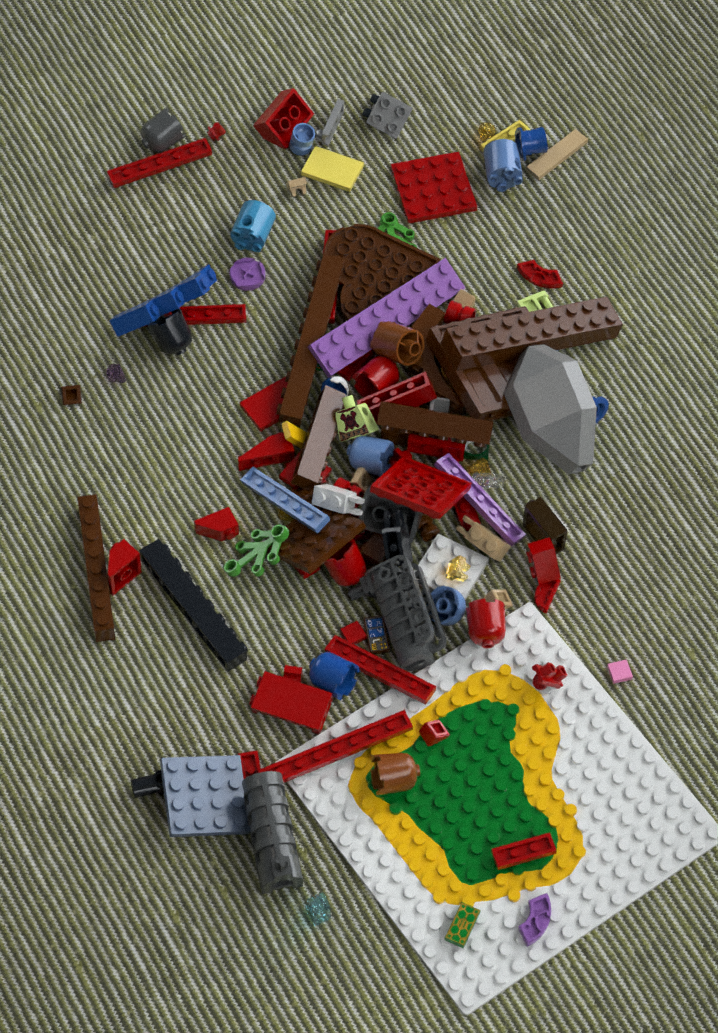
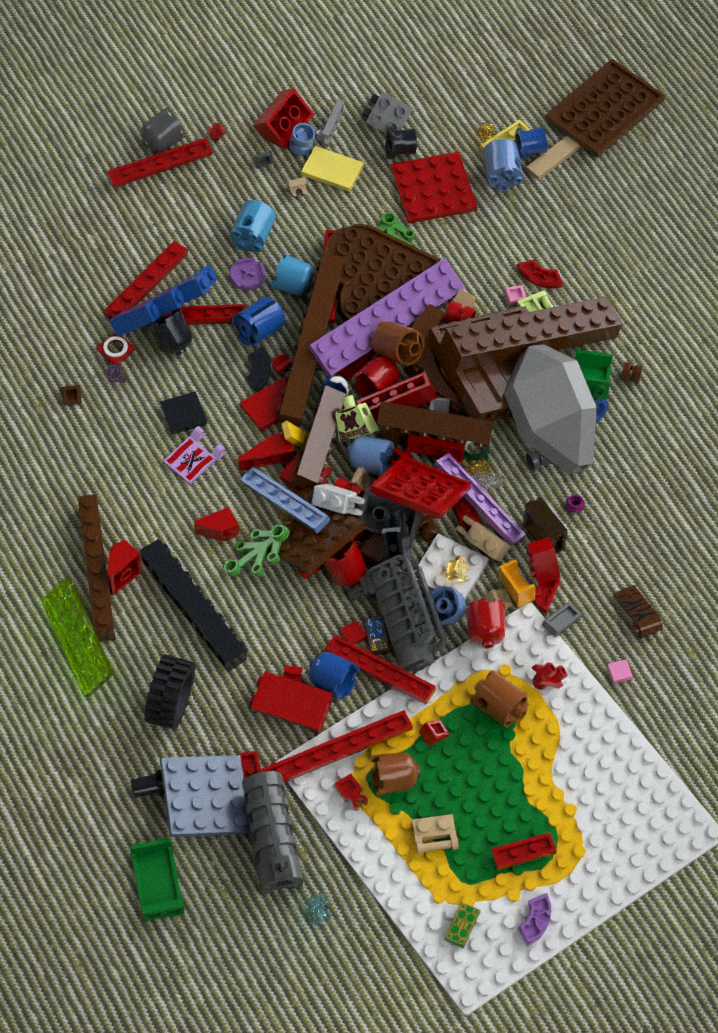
none -> clear neon green plate [41,577,114,697]
none -> red piece [96,333,135,366]
none -> red plate [104,241,188,319]
none -> green panel [130,838,185,922]
none -> black tyre [144,654,196,730]
none -> black tile [160,391,207,435]
none -> lavender flag [163,427,226,485]
none -> blue cylinder [232,297,285,346]
none -> black tile [246,346,271,392]
none -> dark grey slope [252,151,273,169]
none -> dark azure cylinder [271,253,315,297]
none -> red plate [272,354,291,374]
none -> red plate [334,773,368,811]
none -> black piece [385,126,417,159]
none -> tan plate [412,814,459,855]
none -> dark orange cylinder [470,670,528,728]
none -> light orange panel [499,559,536,608]
none -> bright pink tile [505,285,526,306]
none -> dark grey wheel [526,451,551,471]
none -> dark grey tile [542,602,583,638]
none -> reddish brown plate [545,59,665,157]
none -> magenta plate [566,494,585,513]
none -> green panel [575,349,613,399]
none -> reddish brown door [614,585,663,639]
none -> reddish brown wheel [621,362,643,384]

